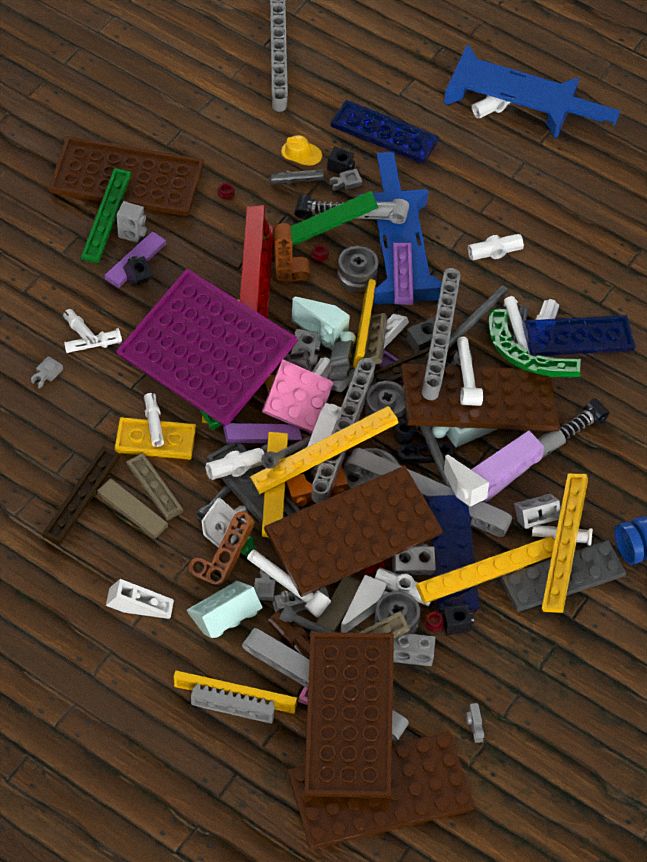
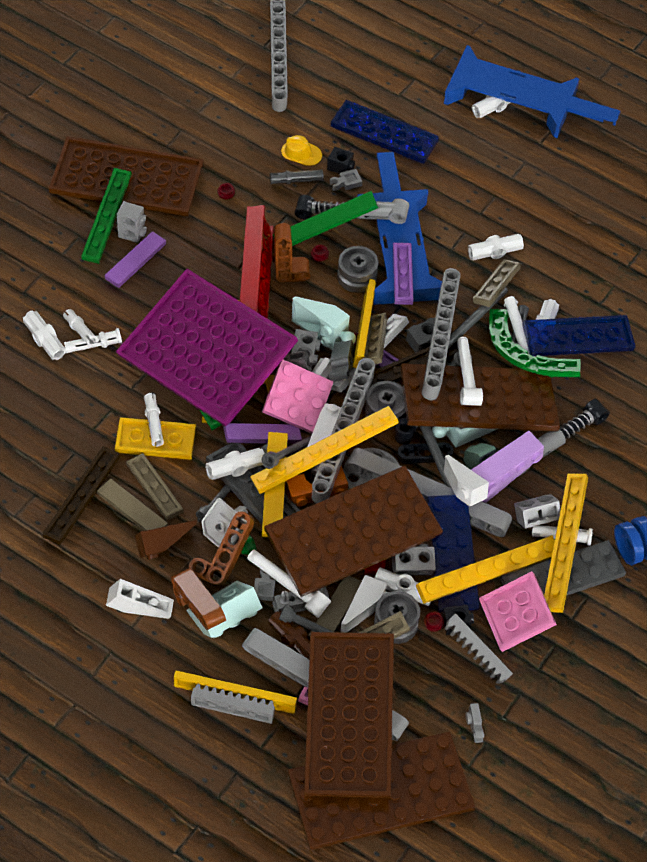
light grey plate [31,356,63,388] -> none
black brick [123,256,153,287] -> none
light grey brick [393,633,435,666] -> none
none -> white piece [23,311,66,360]
none -> reddish brown slope [135,520,197,560]
none -> beam [171,568,226,630]
none -> light grey gear [445,613,513,684]
none -> sand green slope [463,443,496,470]
none -> dark tan tile [473,259,520,307]
none -> bright pink plate [479,571,557,652]

